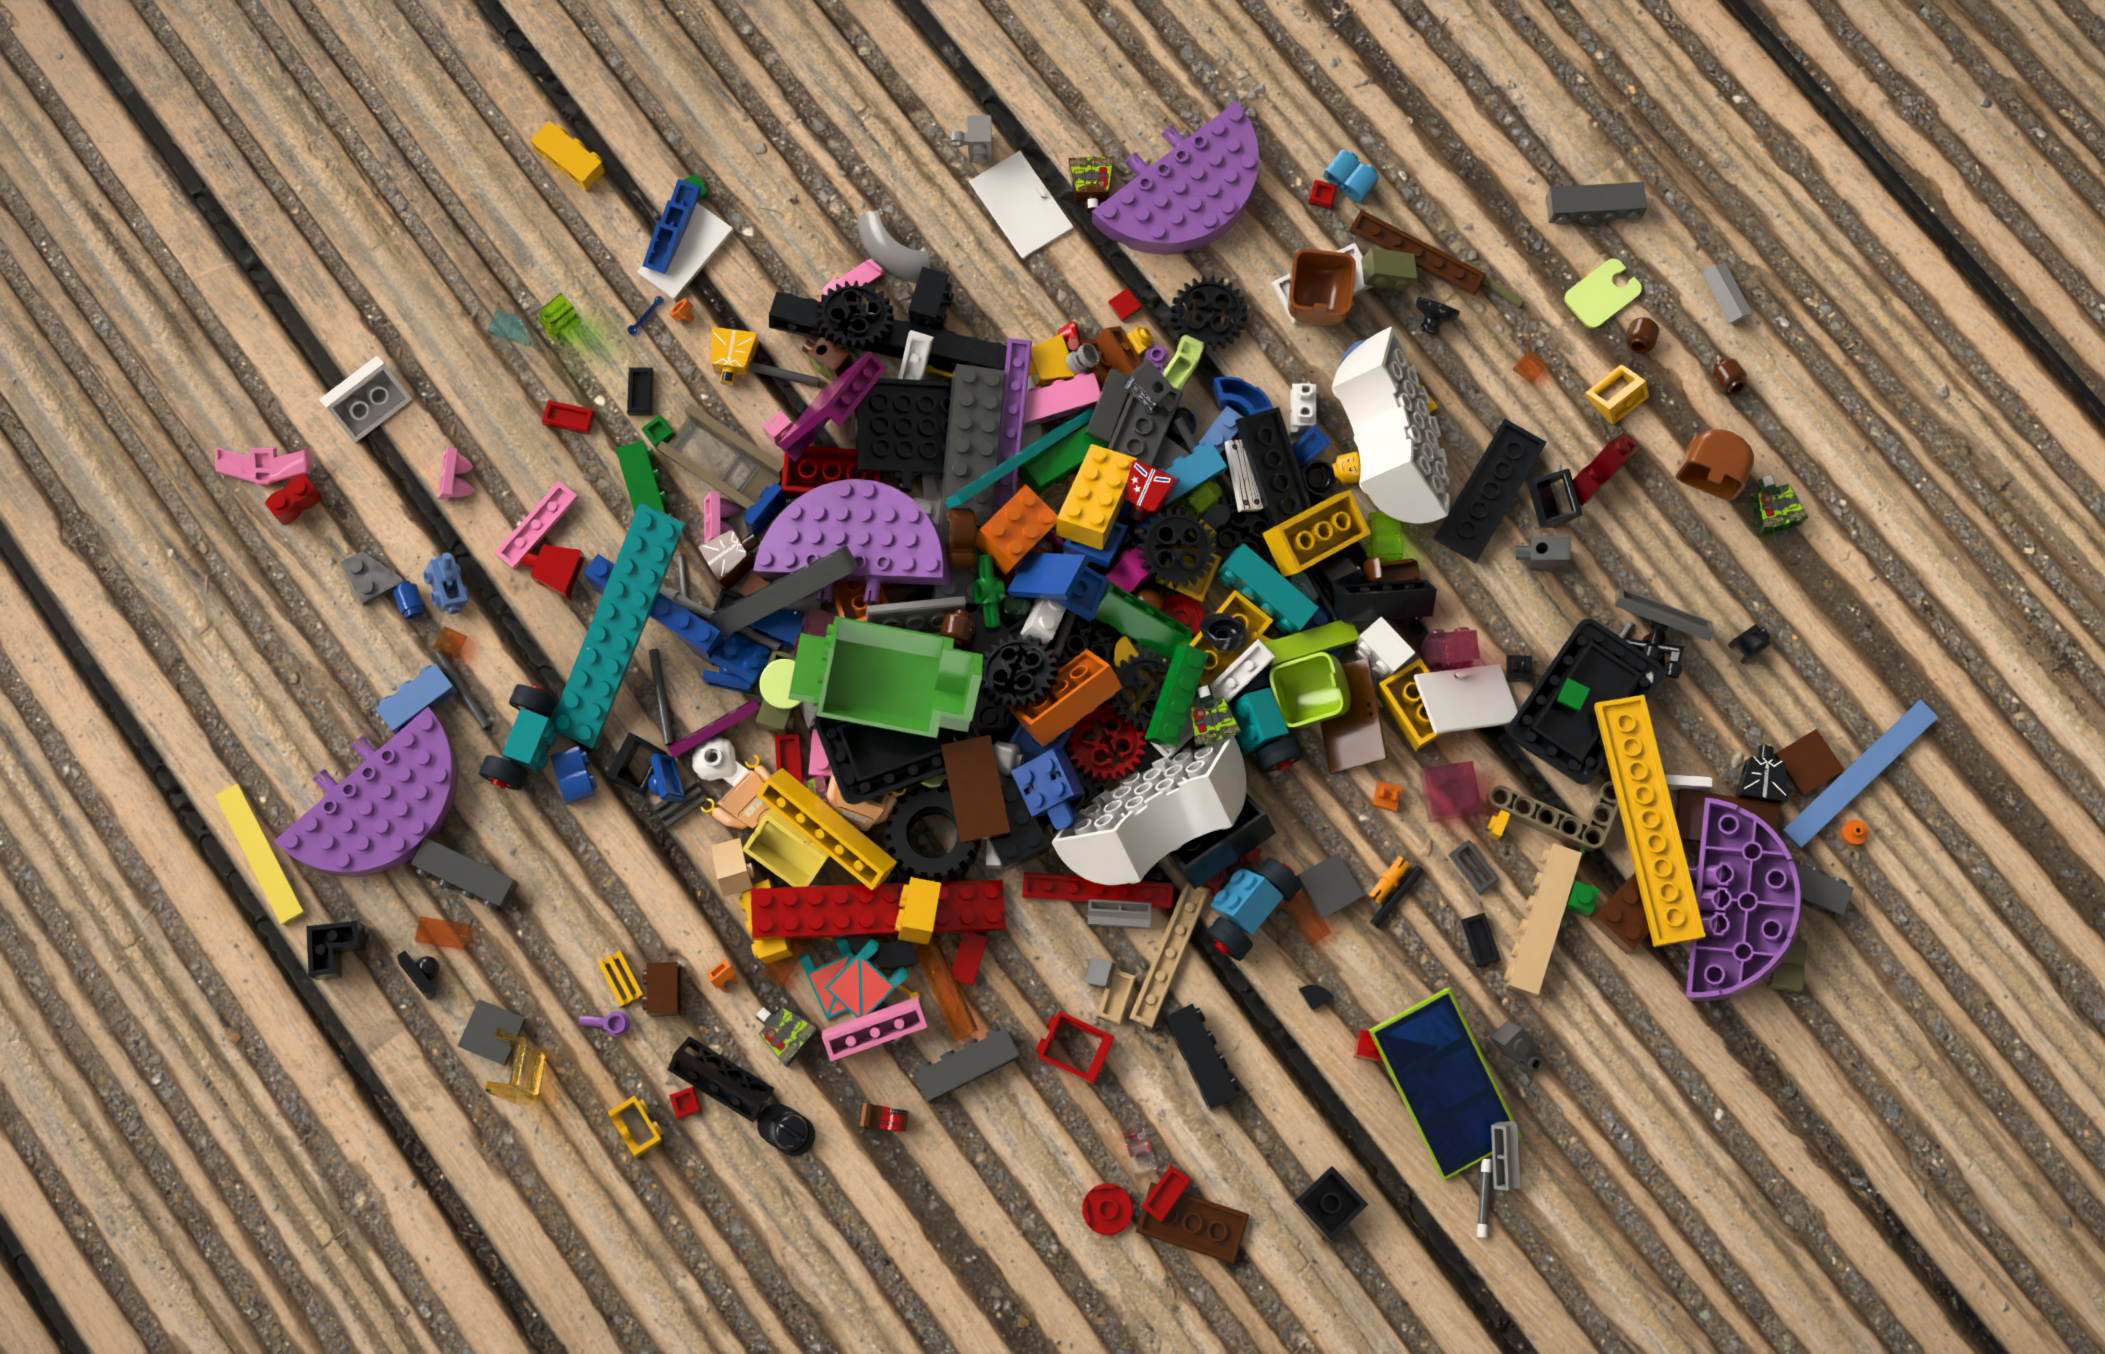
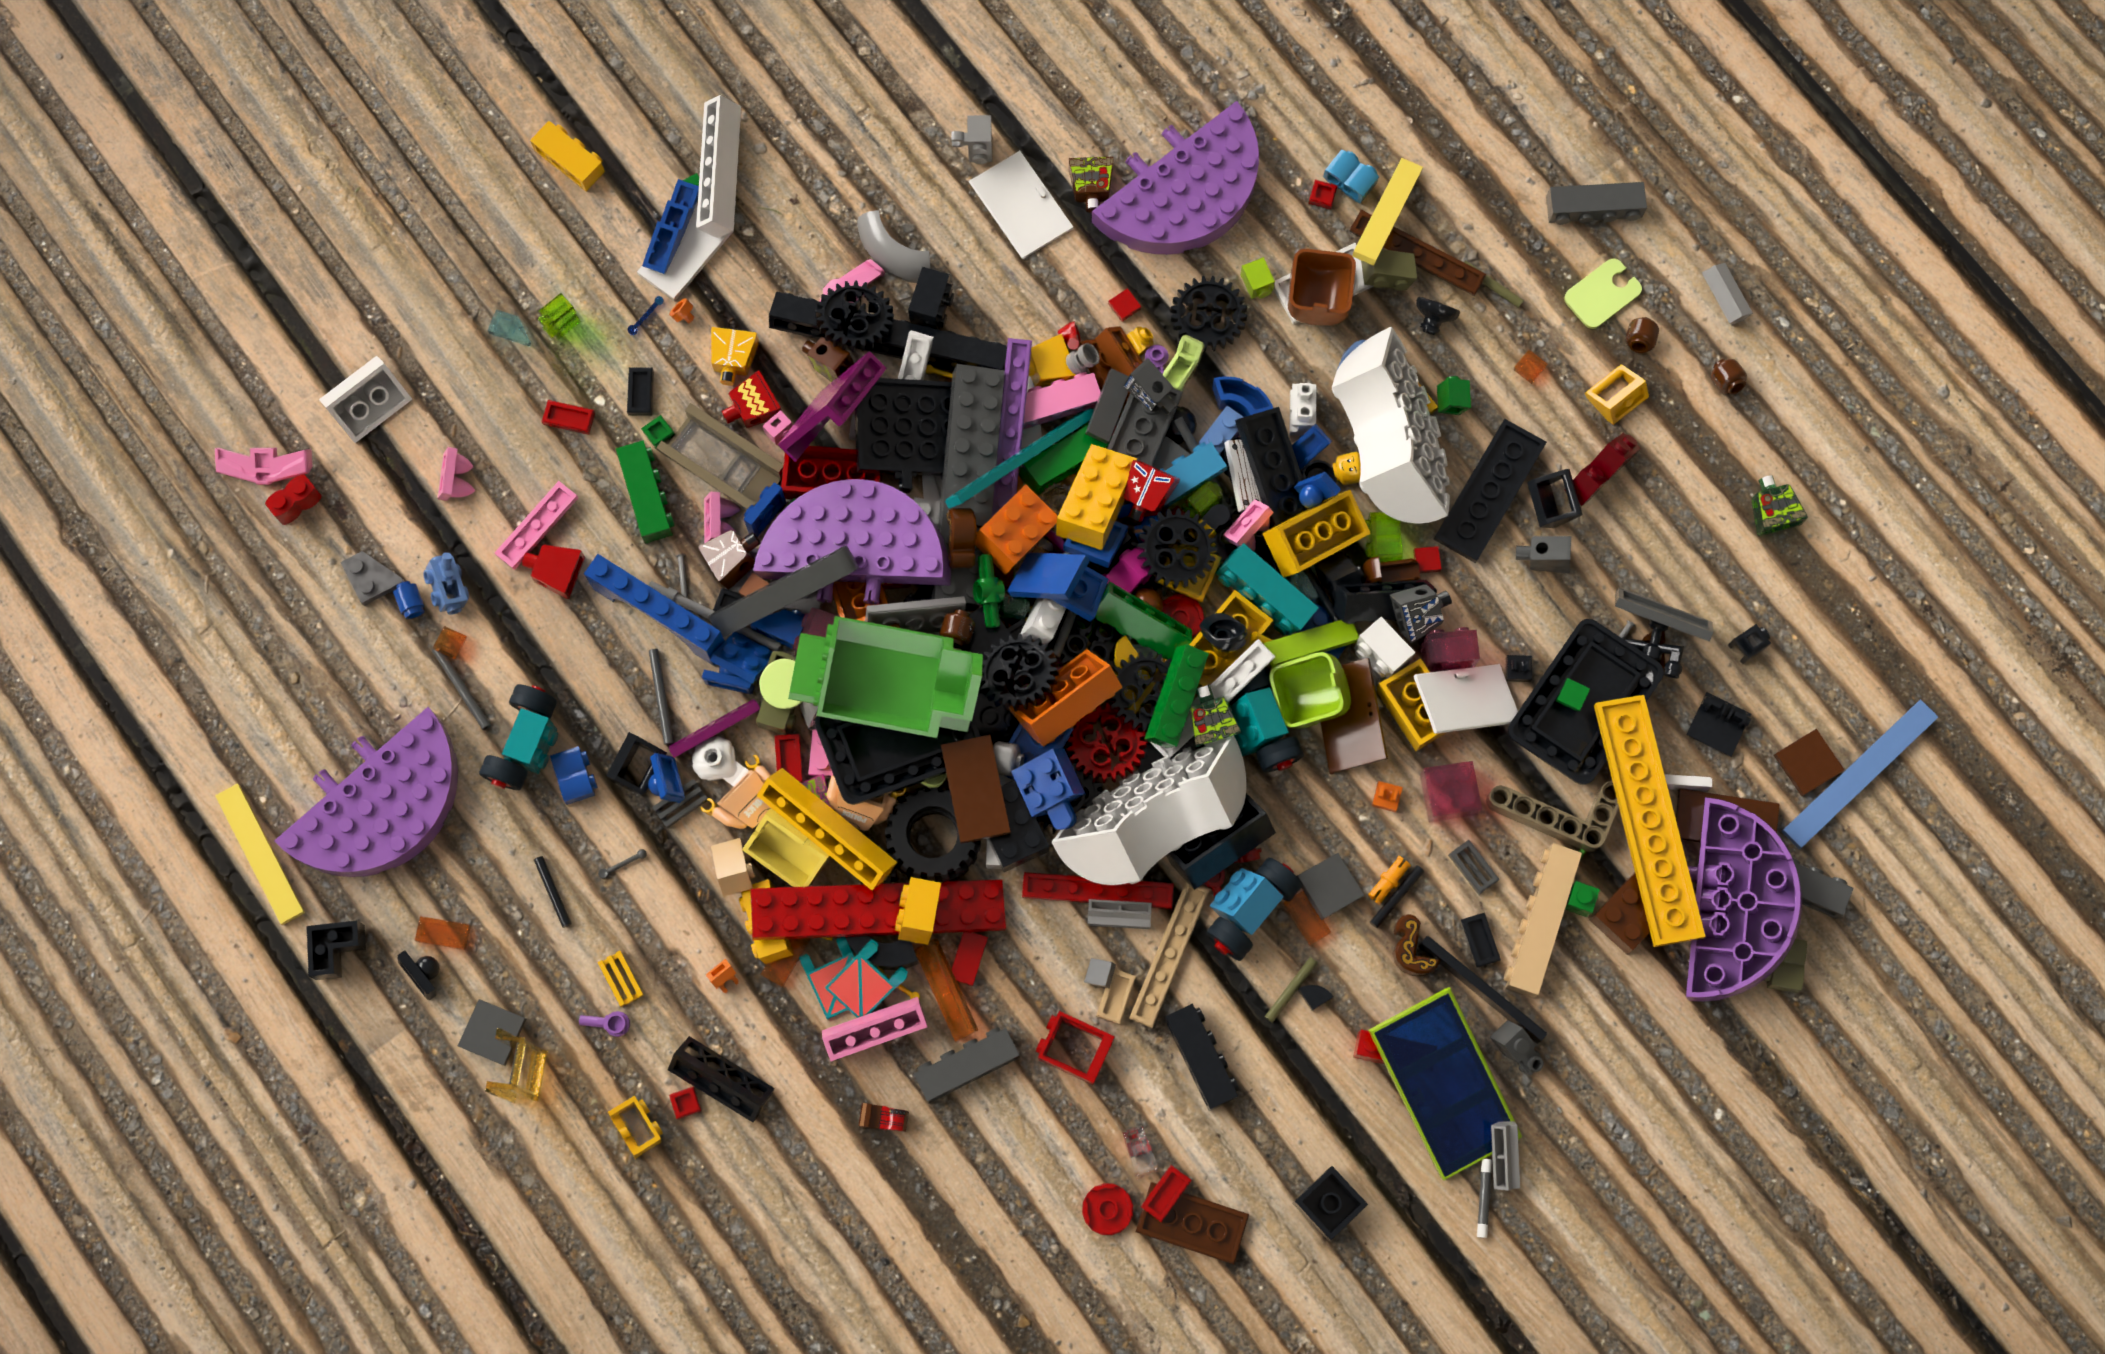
medium blue brick [375,663,458,734] -> none
dark grey brick [411,837,519,911] -> none
teal plate [552,503,687,749] -> none
reddish brown brick [642,962,681,1017] -> none
dark grey bar [749,362,820,387] -> none
torso [755,1006,819,1068] -> none
black piece [757,1104,815,1156] -> none
yellow plate [1487,810,1510,841] -> none
dark orange piece [1676,429,1754,501] -> none
black torso [1735,745,1788,806] -> none
orange tile [1840,820,1868,846] -> none
none -> black bar [534,856,572,928]
none -> dark grey hinge [598,849,647,879]
none -> white brick [696,95,741,238]
none -> red torso [721,371,782,428]
none -> bright pink tile [1223,499,1274,551]
none -> lime brick [1240,257,1275,299]
none -> olive bar [1265,957,1318,1023]
none -> blue tile [1294,472,1341,508]
none -> light yellow tile [1352,158,1423,266]
none -> dark grey torso [1390,585,1452,643]
none -> reddish brown animal [1393,914,1440,976]
none -> red tile [1413,546,1441,574]
none -> black tile [1418,936,1547,1044]
none -> green brick [1437,376,1471,415]
none -> black hinge [1686,692,1752,757]

